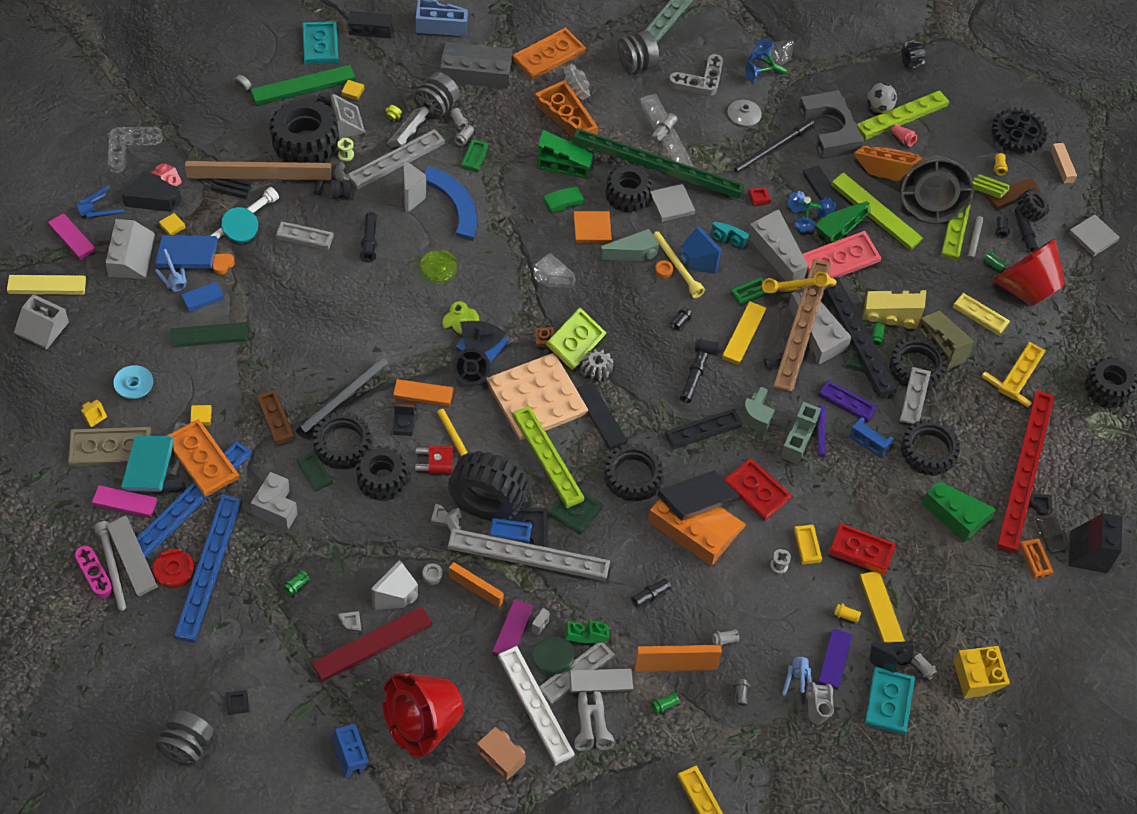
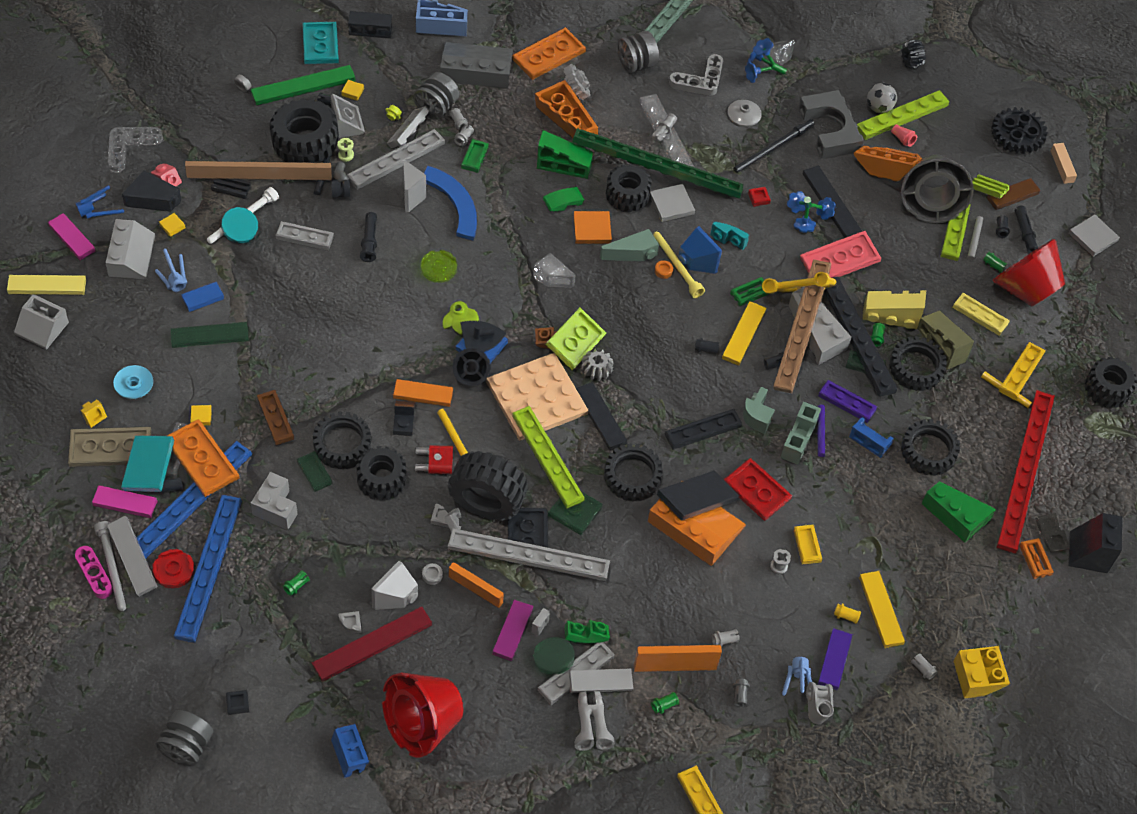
blue tile [156,235,218,268] -> none
orange tile [213,254,235,275] -> none
tile [296,358,388,436] -> none
nougat brick [477,727,526,781] -> none
blue tile [489,518,532,544] -> none
white tile [498,646,575,766] -> none
black pin [631,578,671,608] -> none
black pin [670,308,692,331] -> none
black pin [680,351,708,403] -> none
light grey wedge [748,209,808,281] -> none
green slope [816,201,871,244] -> none
red tile [828,523,896,575] -> none
lime tile [831,172,923,251] -> none
teal tile [864,667,915,735] -> none
black slope [869,641,913,673] -> none
light grey tile [899,367,931,425] -> none
yellow pin [994,153,1008,176] -> none
black tyre [1017,188,1050,222] -> none
black tile [1028,494,1052,517] -> none

